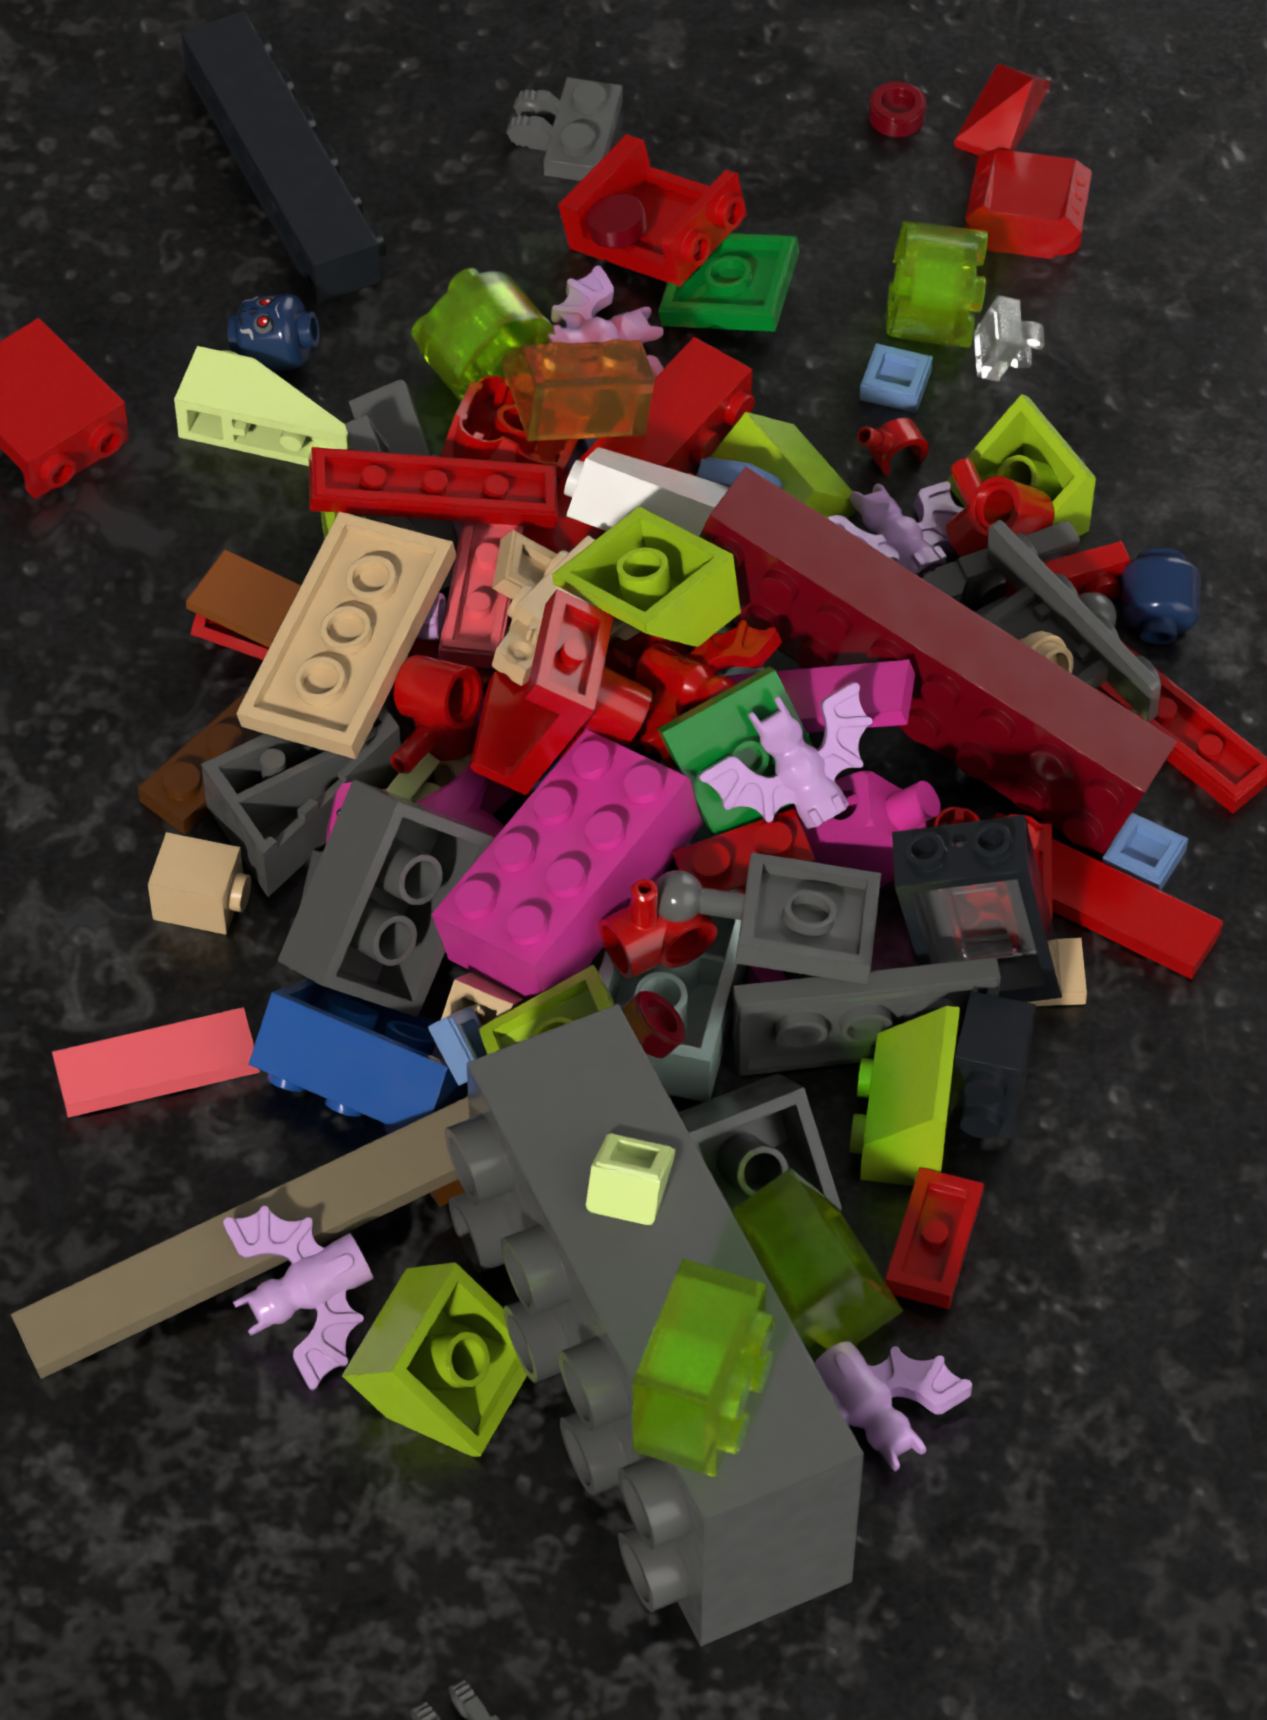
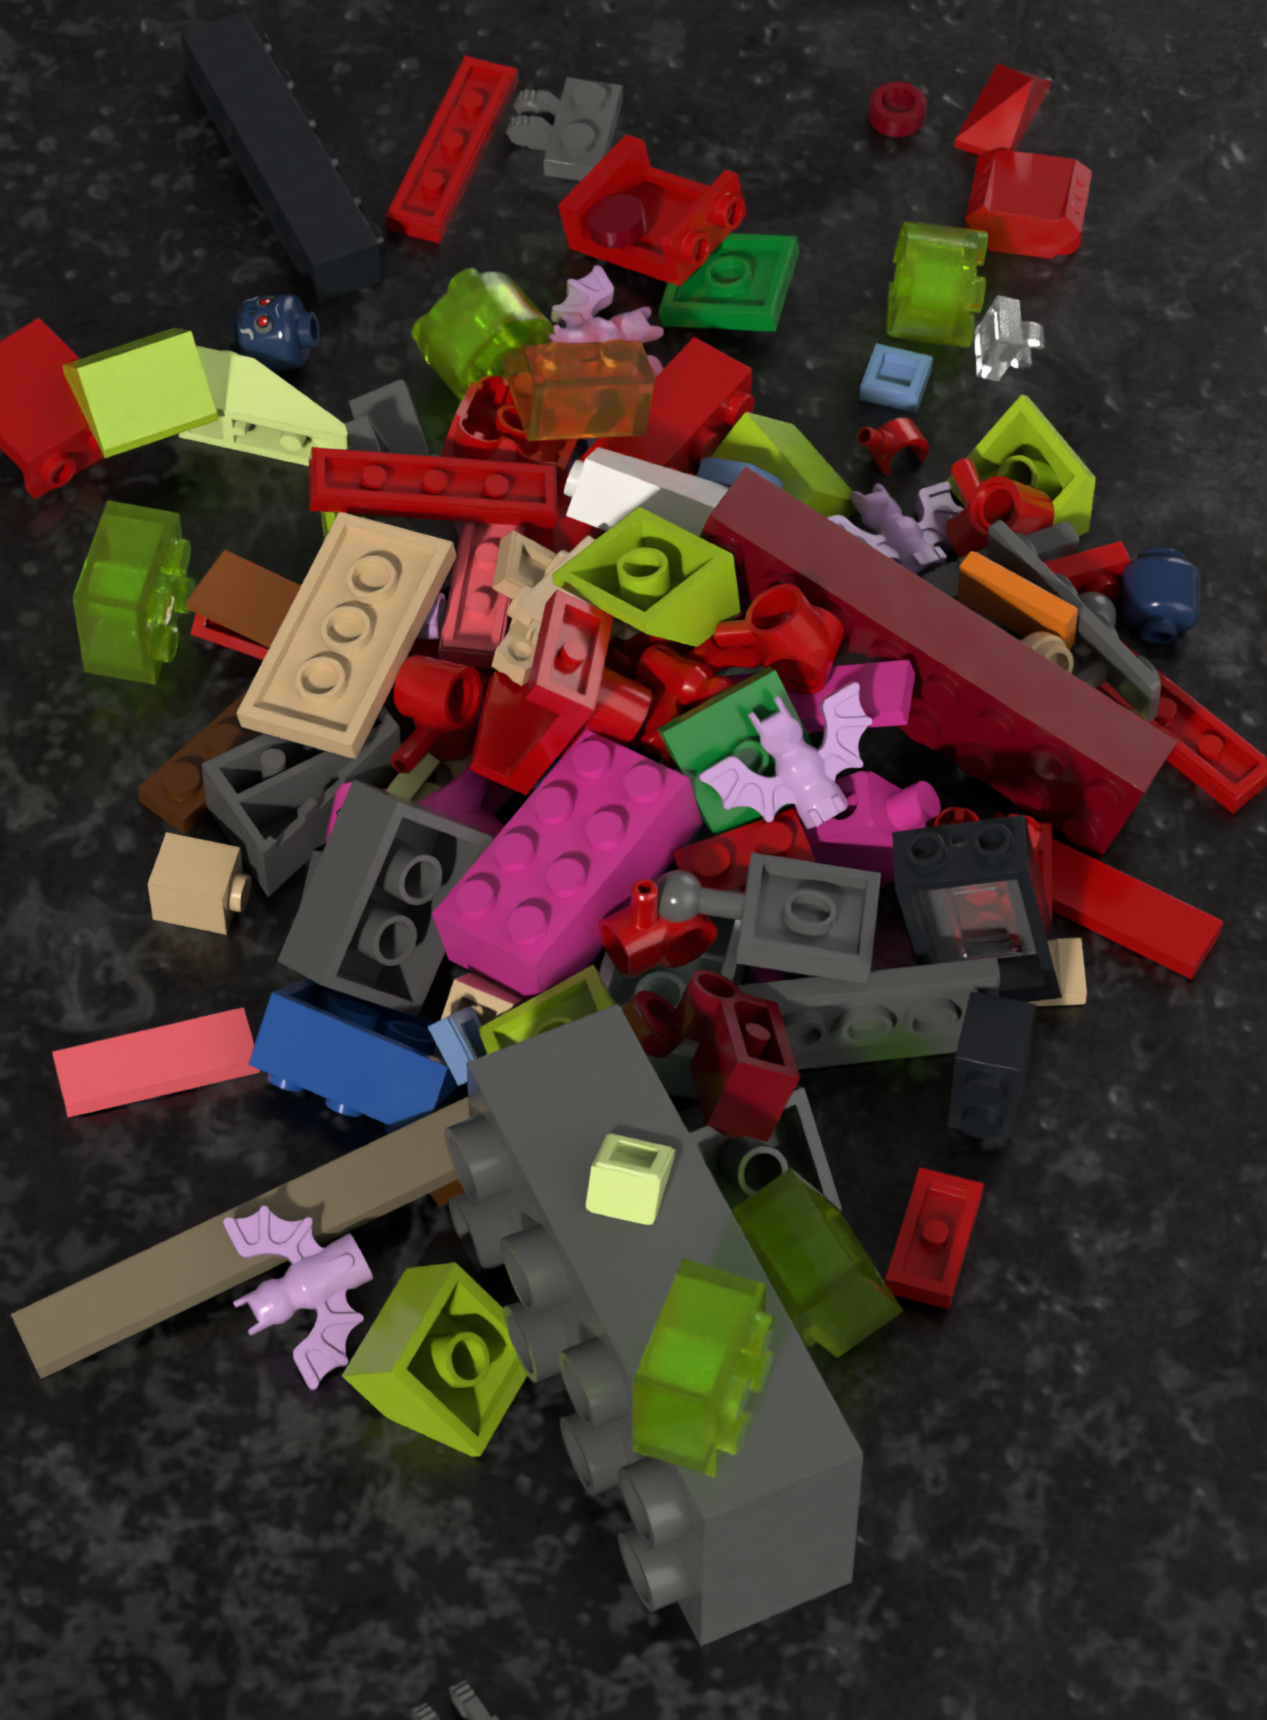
lavender animal [814,1341,972,1471] -> none
lime slope [849,1006,960,1186] -> none
medium blue tile [1102,812,1188,891] -> none
none -> lime slope [62,328,218,458]
none -> clear neon green brick [73,501,195,685]
none -> red tile [385,56,518,244]
none -> dark red hinge [671,970,800,1142]
none -> red piece [714,584,845,695]
none -> orange tile [957,550,1078,650]

